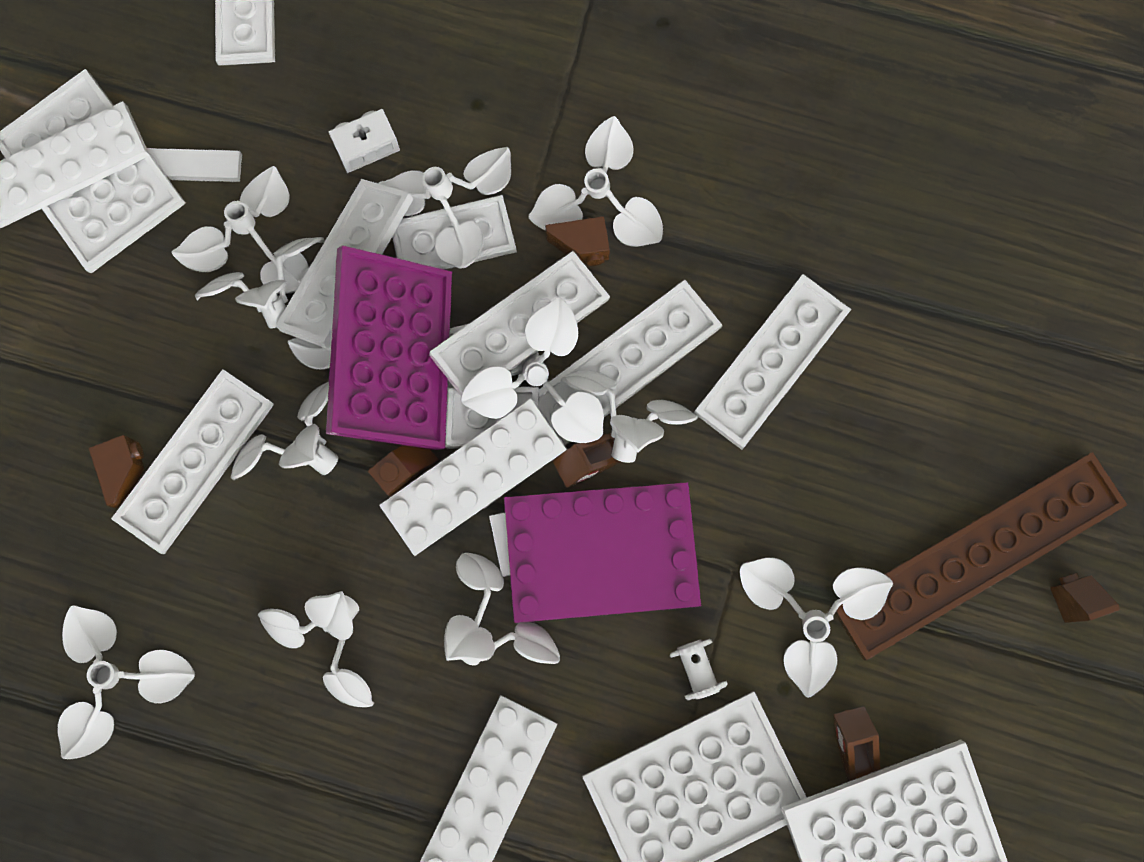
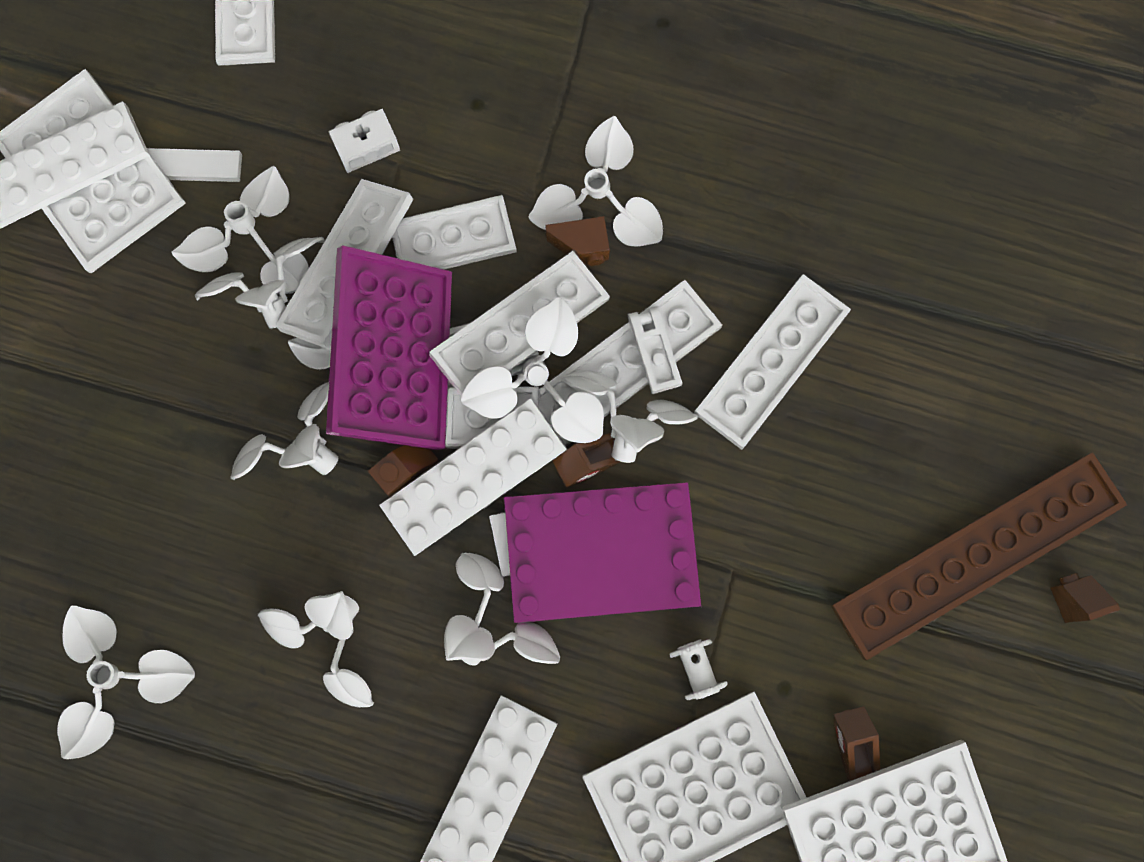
reddish brown slope [89,435,144,509] -> none
white plate [111,369,274,554] -> none
white plant [378,147,511,269] -> none
white plant [740,558,893,698] -> none
none -> white plate [628,306,682,394]

